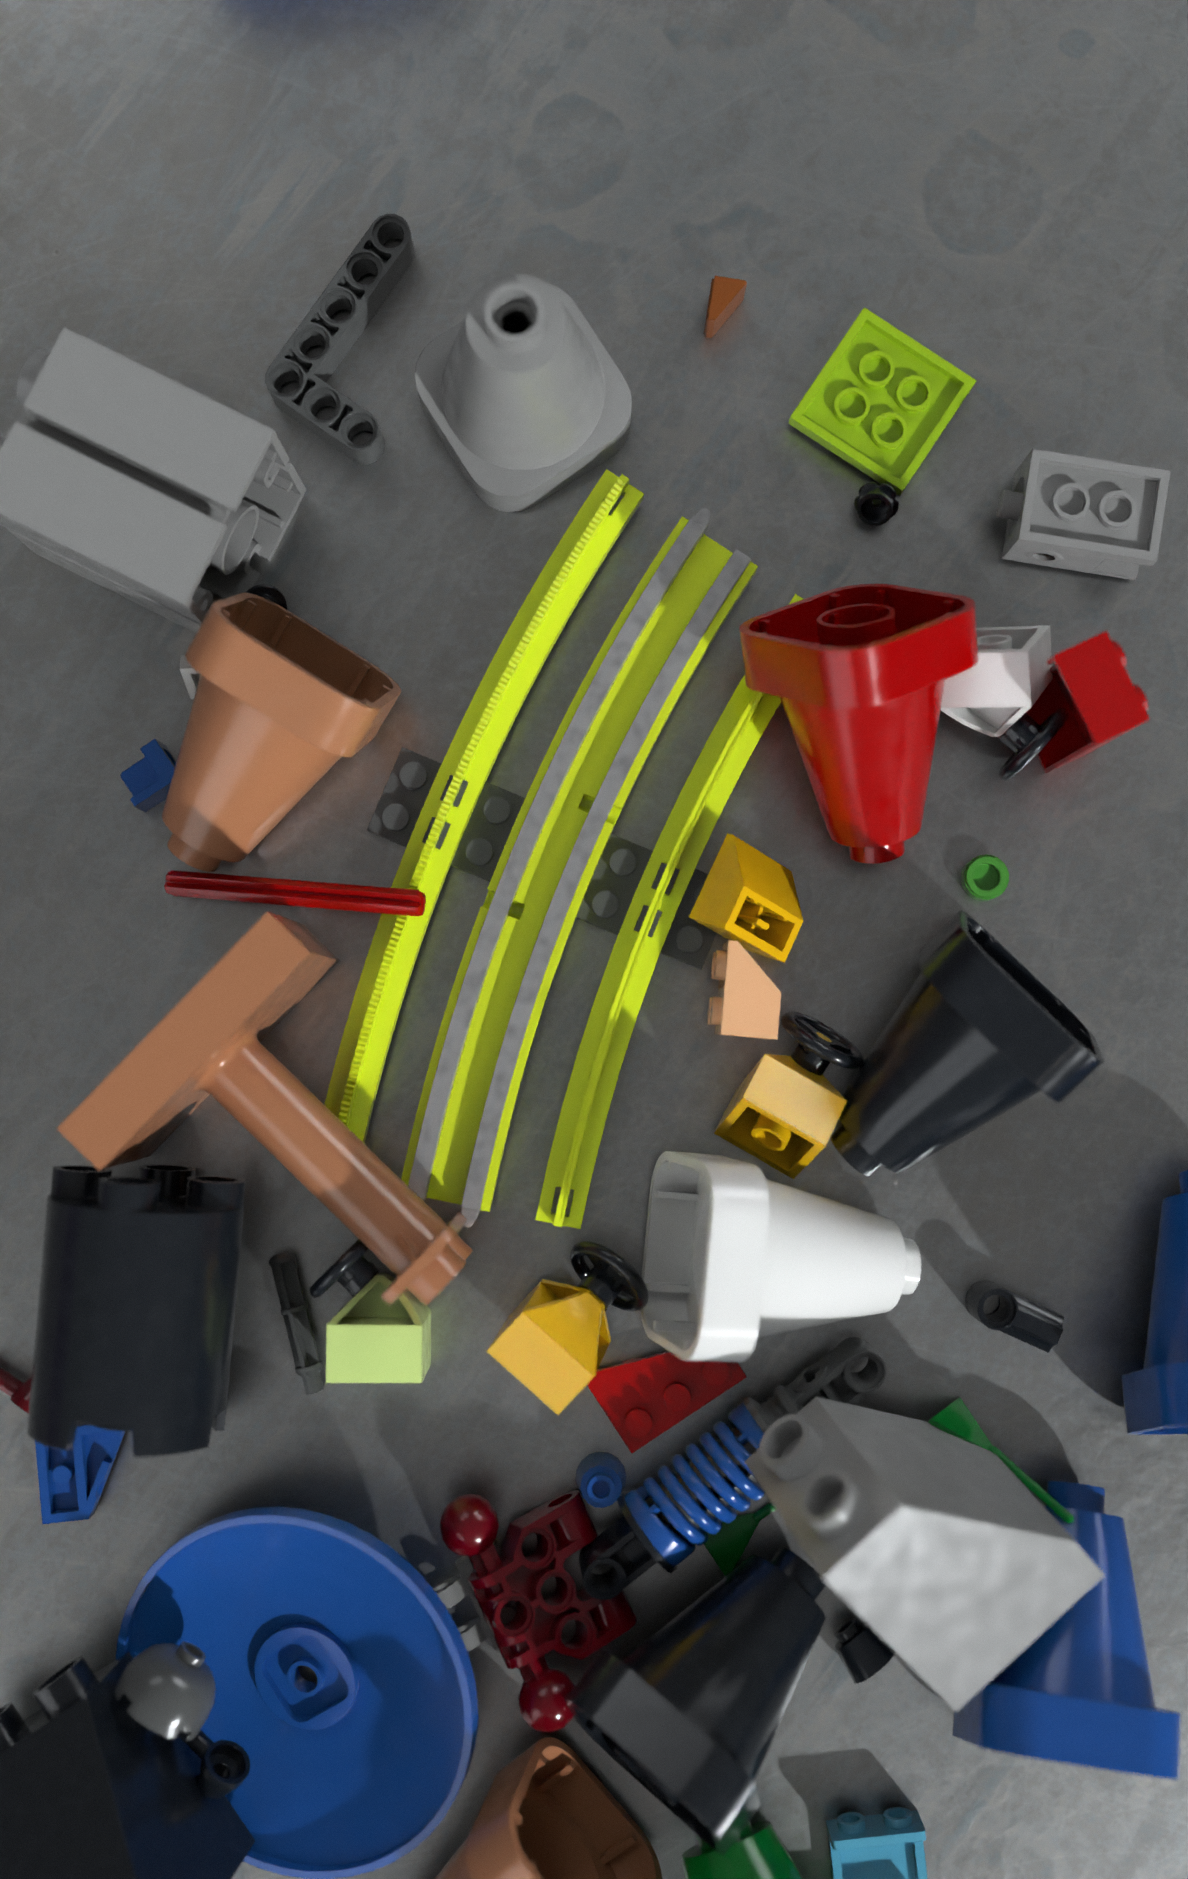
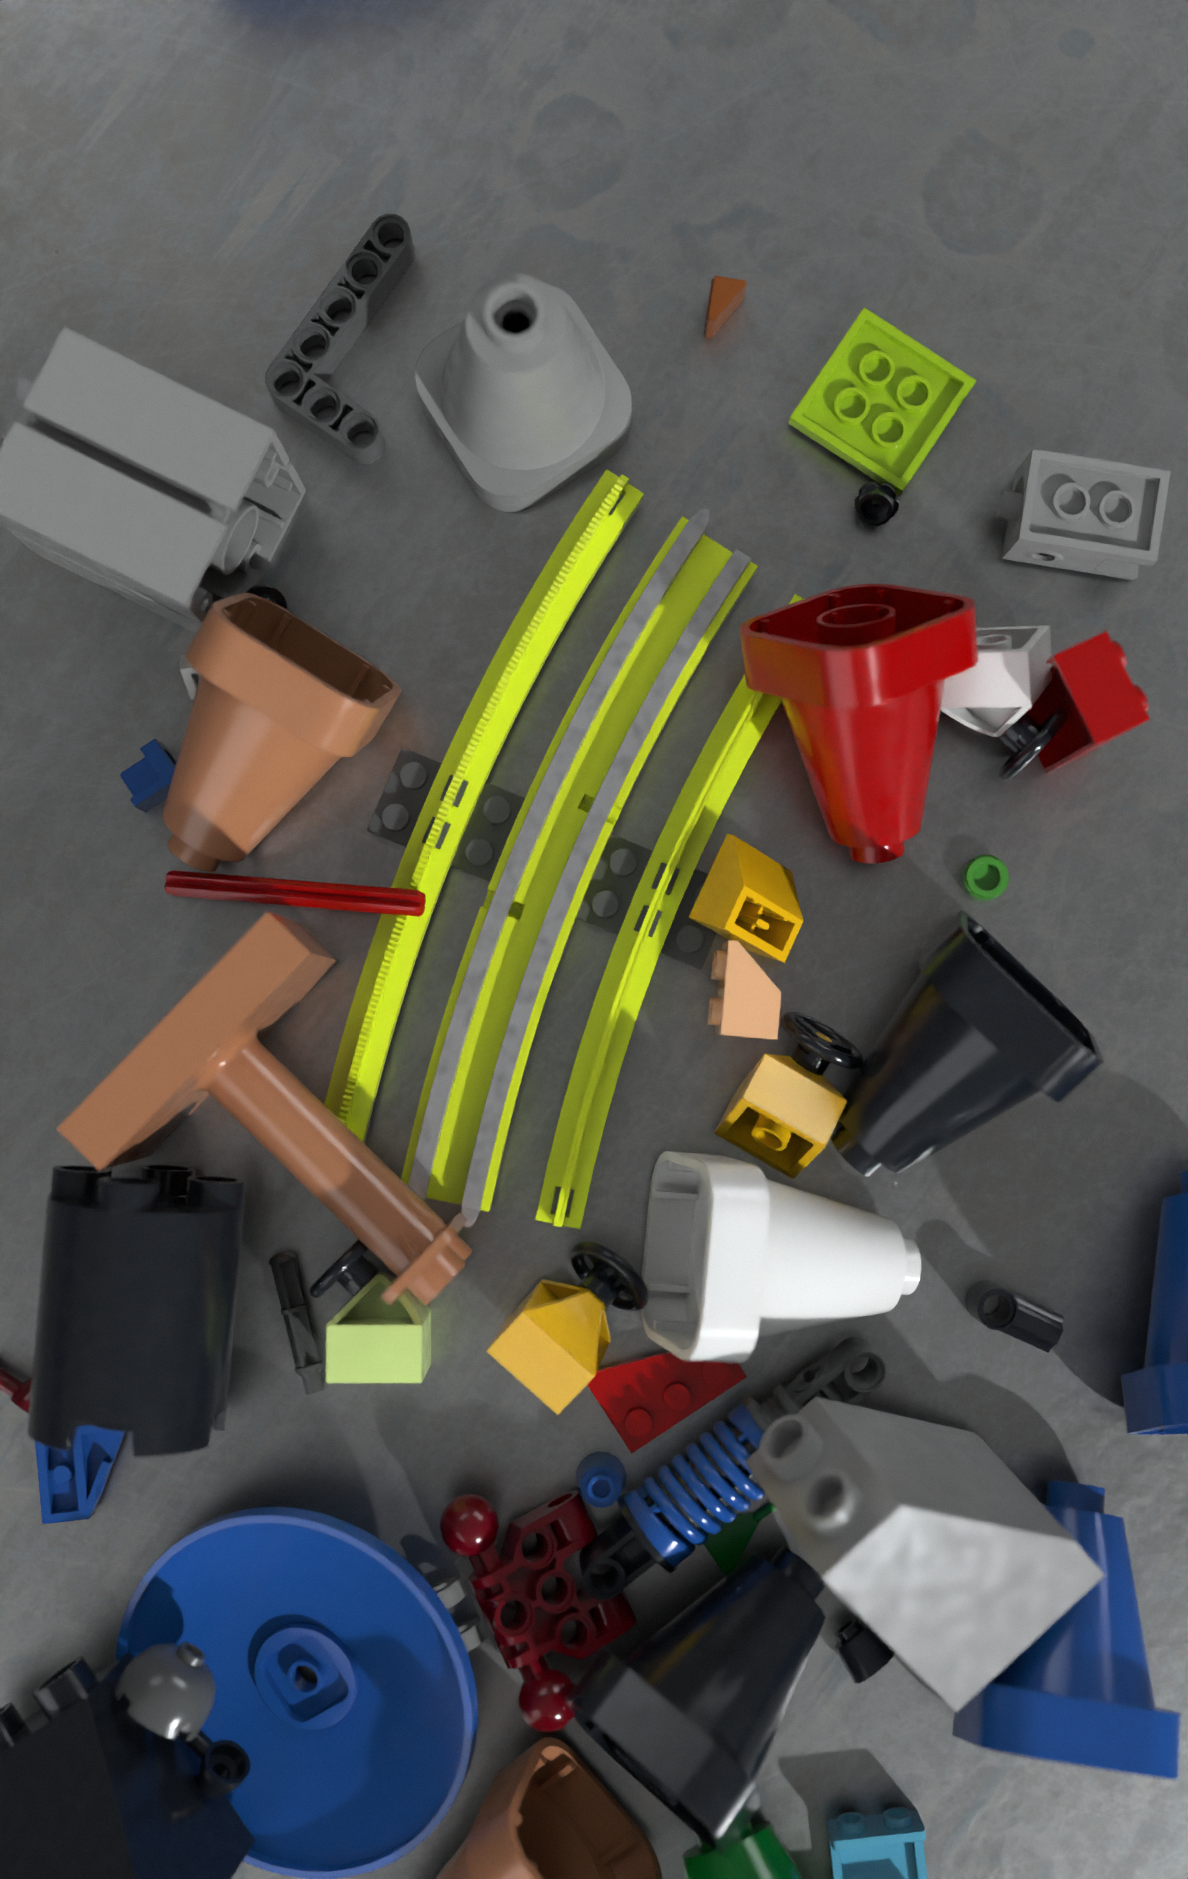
green piece [928,1397,1074,1523] -> none

